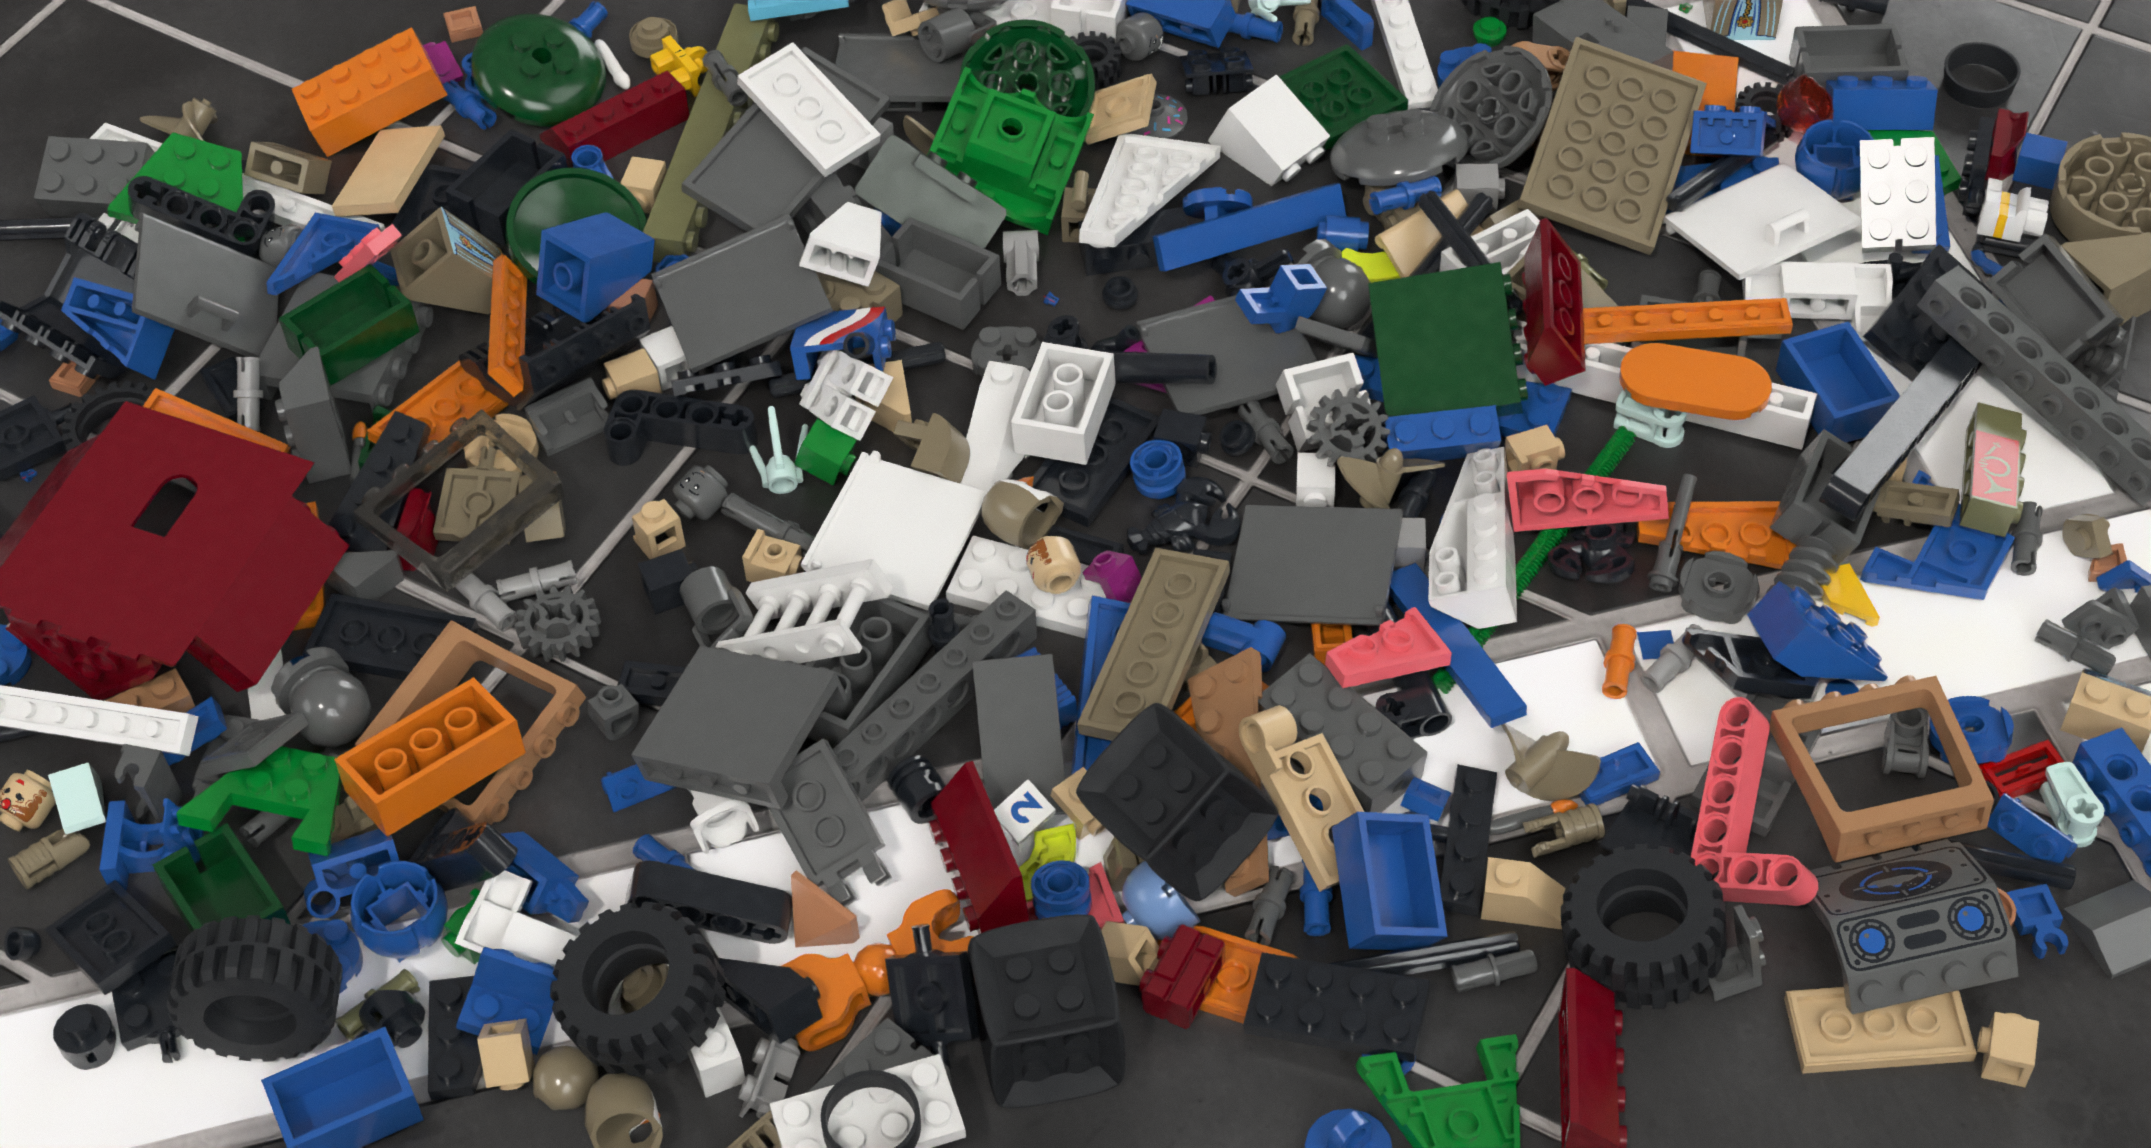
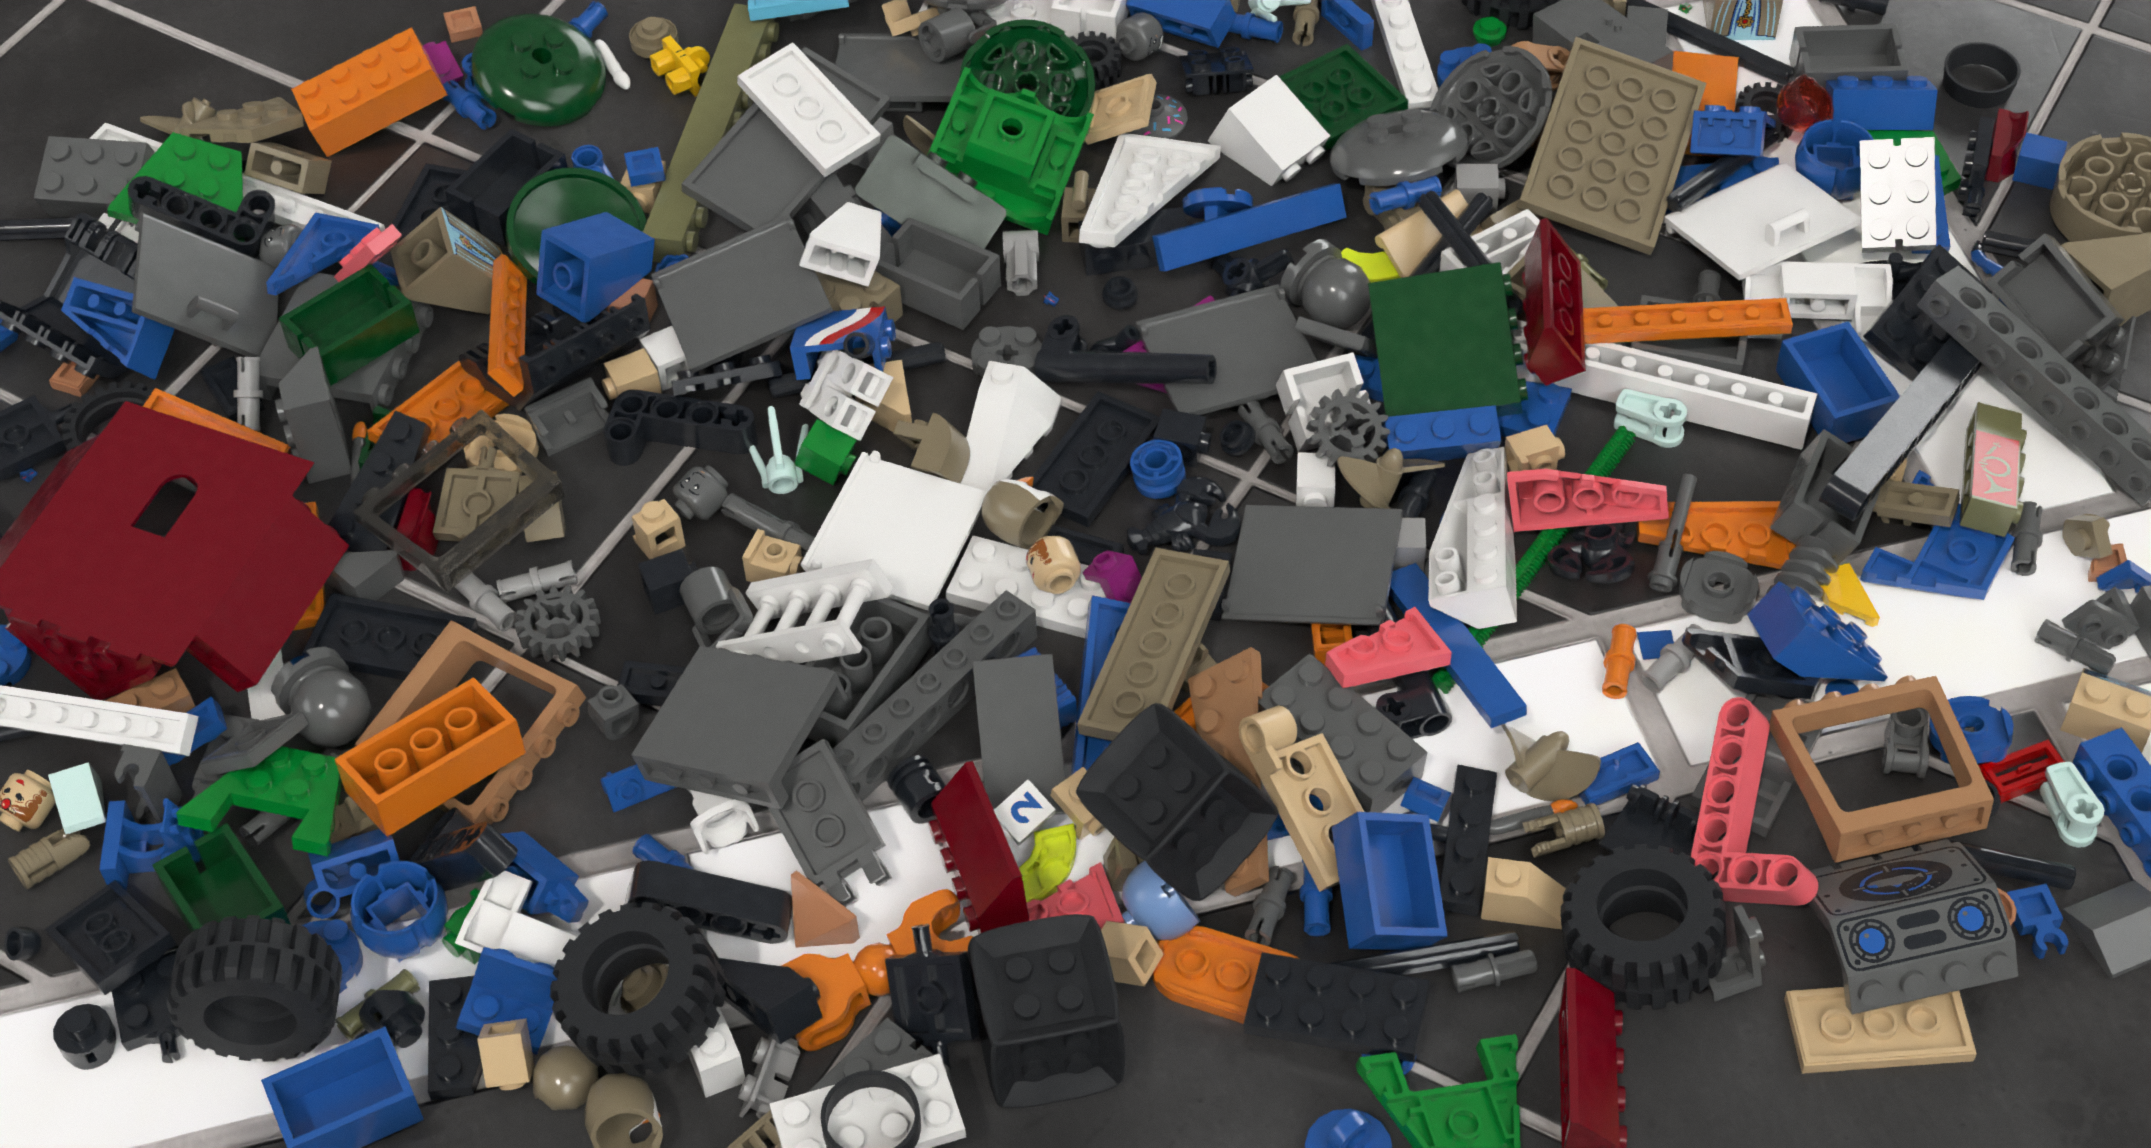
tan tile [331,125,445,217] -> none
dark red slope [539,70,690,168] -> none
dark grey pin [703,50,749,107] -> none
white brick [1011,342,1116,465] -> none
blue wheel [1031,860,1092,919] -> none
dark red brick [1138,924,1225,1029] -> none
blue piece [1202,612,1286,672] -> none
blue brick [1235,264,1327,333] -> none
blue brick [1317,215,1369,252] -> none
orange tile [1619,343,1772,420] -> none
white hips [1976,178,2049,242] -> none
tan brick [1977,1012,2039,1087] -> none
blue hinge [1987,793,2078,863] -> none
none -> dark tan wing [179,97,304,143]
none -> blue plate [624,147,665,187]

